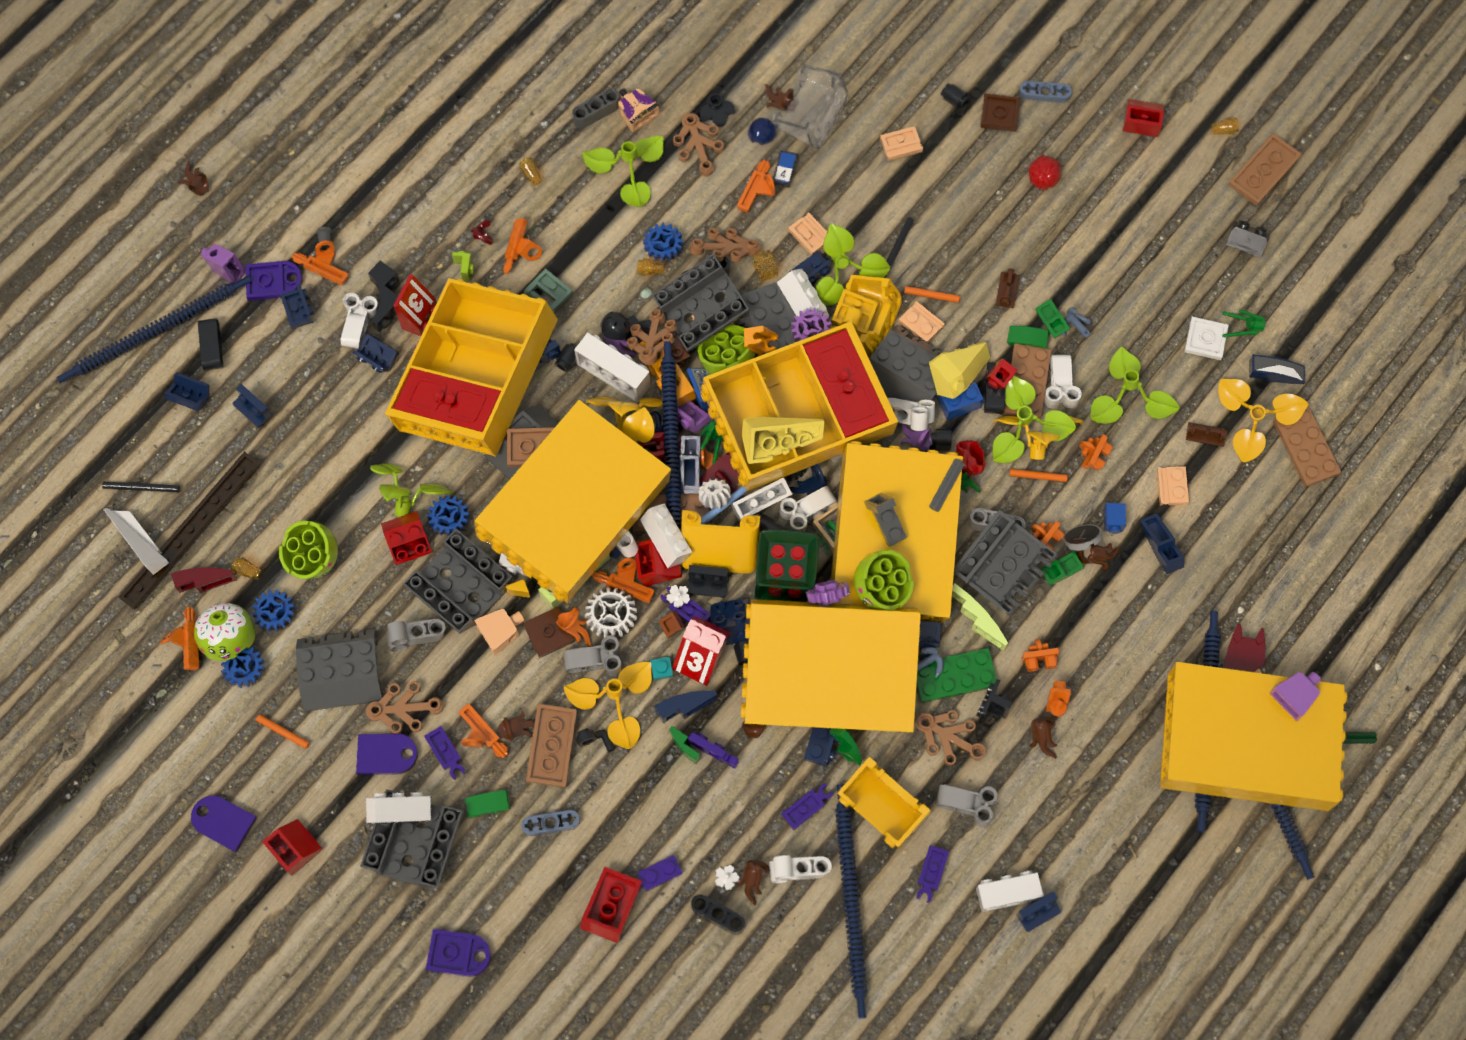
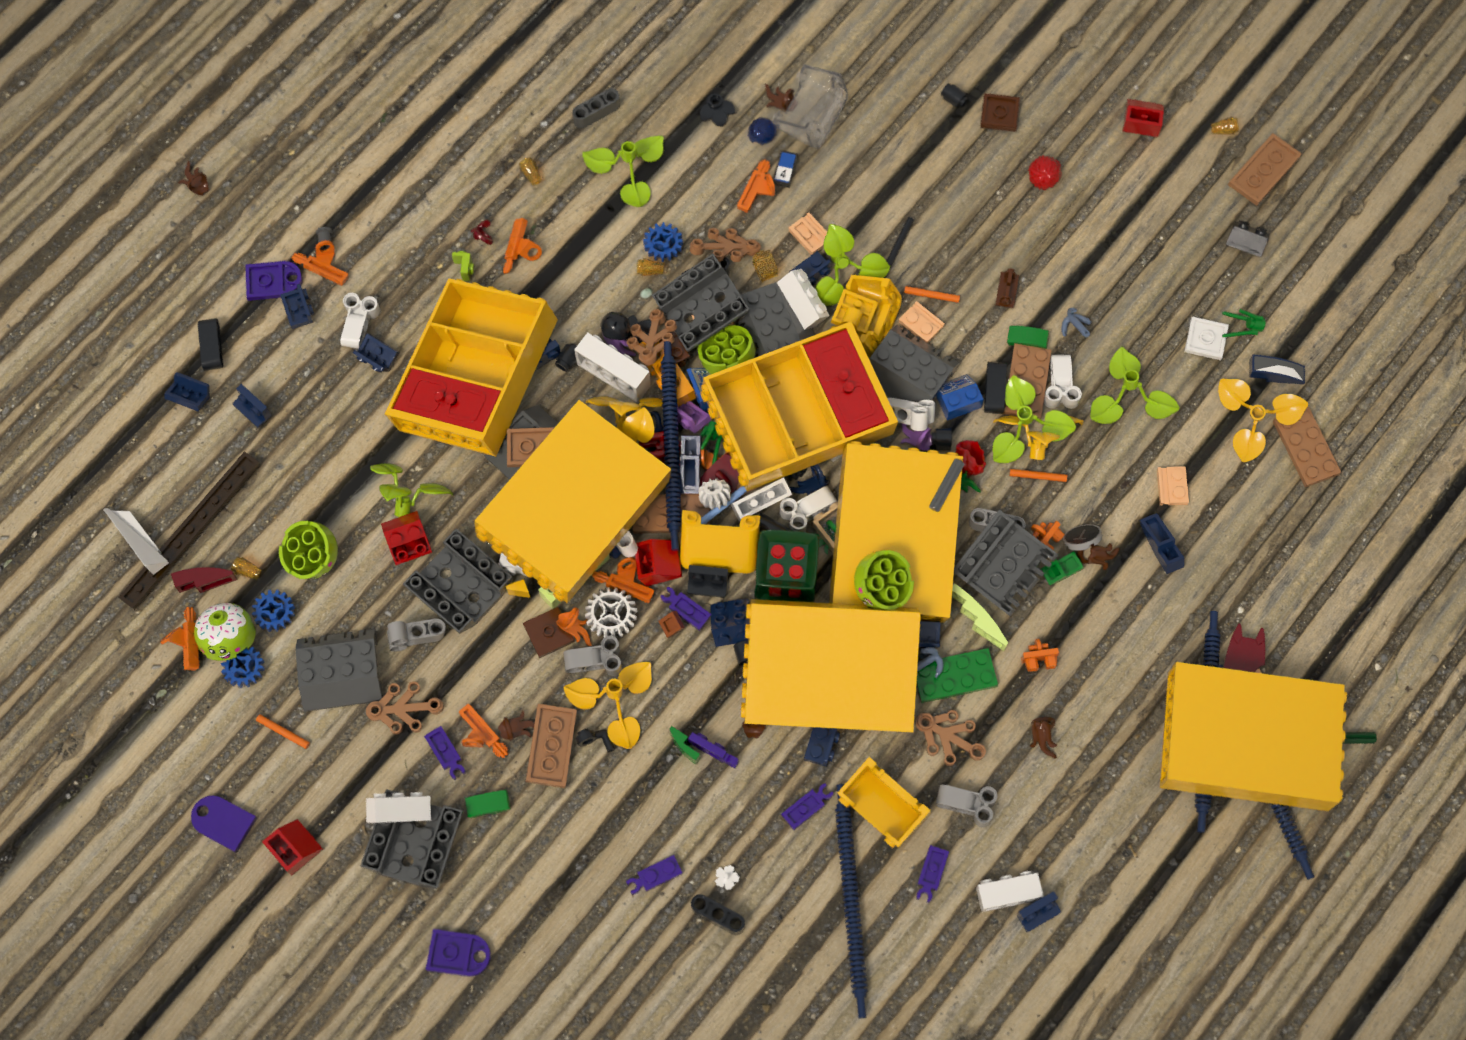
dark blue hose [56,276,251,383] -> none
black bar [102,481,180,493] -> none
medium lavender torso [201,244,246,284] -> none
dark purple tile [356,734,418,775] -> none
black arch [368,260,400,332] -> none
red slope [393,274,437,337] -> none
blue gear [427,495,470,536] -> none
light nougat torso [474,609,525,656] -> none
sand blue beam [521,810,580,836] -> none
sand green plate [523,269,573,314] -> none
red slope [580,867,642,943] -> none
torso [618,88,660,133] -> none
white brick [640,504,692,568] -> none
teal plate [650,657,673,680] -> none
dark blue slope [654,691,717,724] -> none
white plant [666,585,690,608] -> none
slope [672,616,731,686] -> none
medium nougat plant [673,113,724,177] -> none
reddish brown piece [736,860,770,906] -> none
light yellow wedge [742,417,824,464] -> none
light orange hinge [744,326,778,355] -> none
white piece [769,856,832,883] -> none
medium lavender gear [791,308,832,341] -> none
medium lavender gear [806,580,850,606] -> none
green slope [829,728,862,765] -> none
dark grey bracket [864,493,907,547] -> none
light nougat plate [880,126,923,161] -> none
light yellow wedge [929,342,990,399] -> none
black bracket [976,679,1013,724] -> none
red brick [986,359,1018,390] -> none
sand blue beam [1019,81,1072,103] -> none
green slope [1035,299,1070,339] -> none
orange hips [1046,681,1071,716] -> none
orange hips [1079,434,1113,471] -> none
blue brick [1103,503,1126,534] -> none
reddish brown hinge [1186,422,1227,447] -> none
medium lavender torso [1269,672,1321,721] -> none

